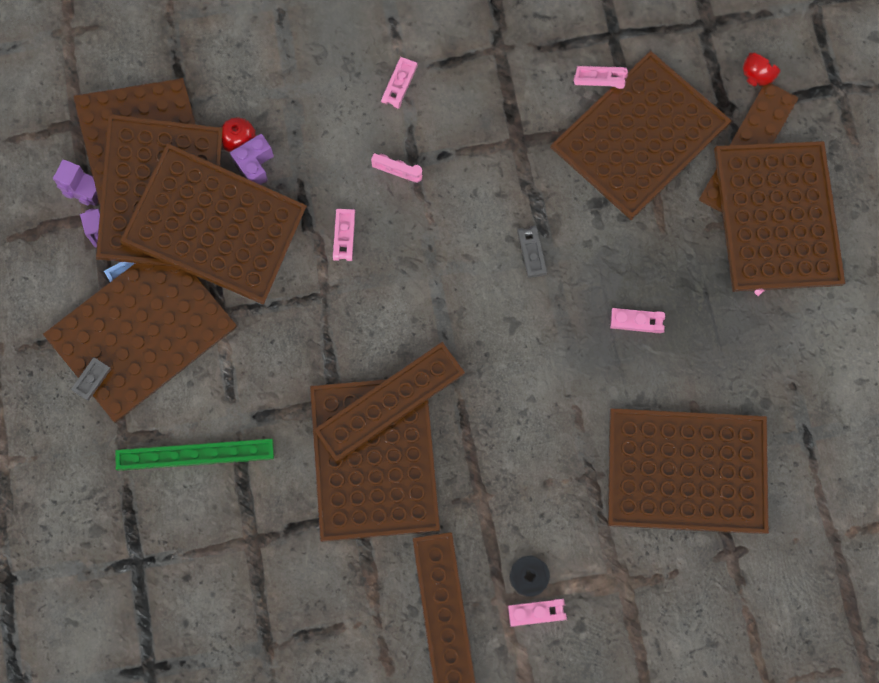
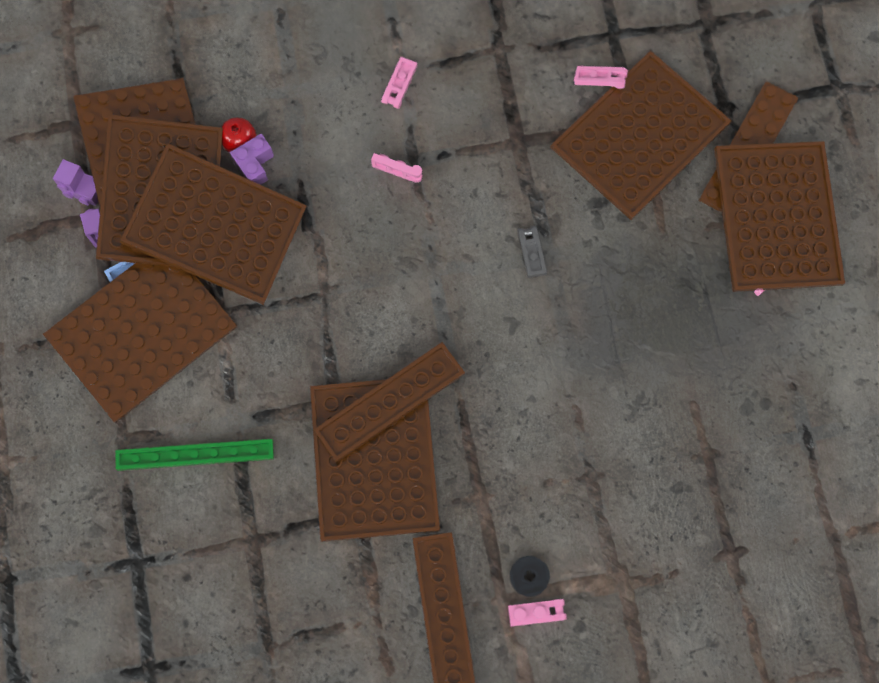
flat silver plate [71,358,111,401] -> none
bright pink plate [333,209,355,261] -> none
reddish brown plate [608,409,768,534] -> none
bright pink plate [610,308,665,333] -> none
red cylinder [743,52,781,87] -> none

